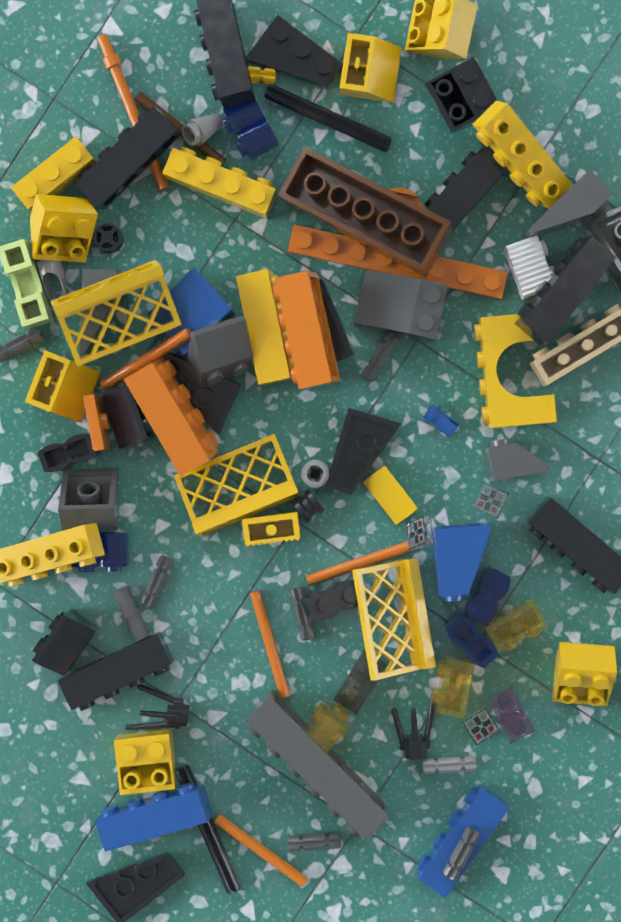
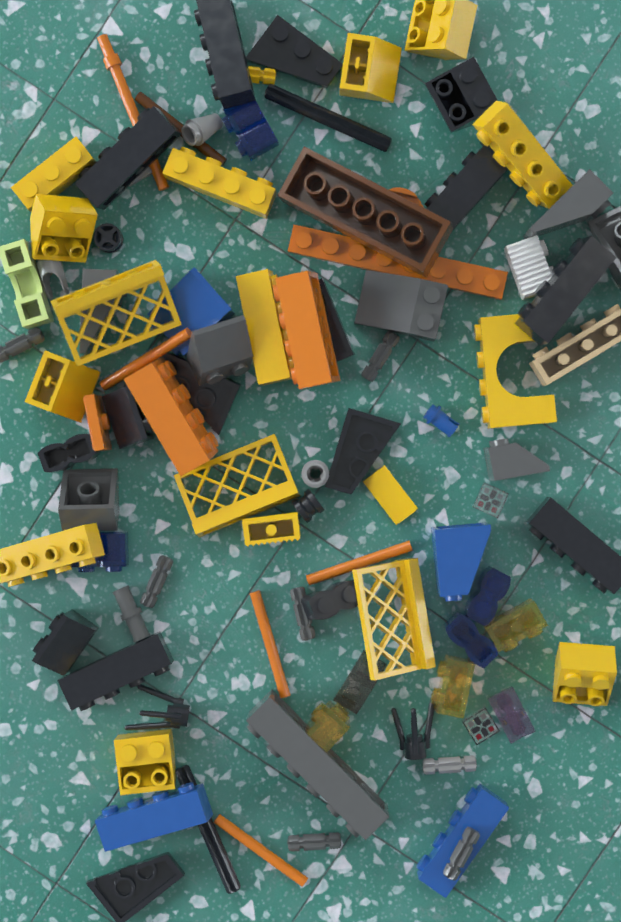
clear tile [407,516,434,551] -> none

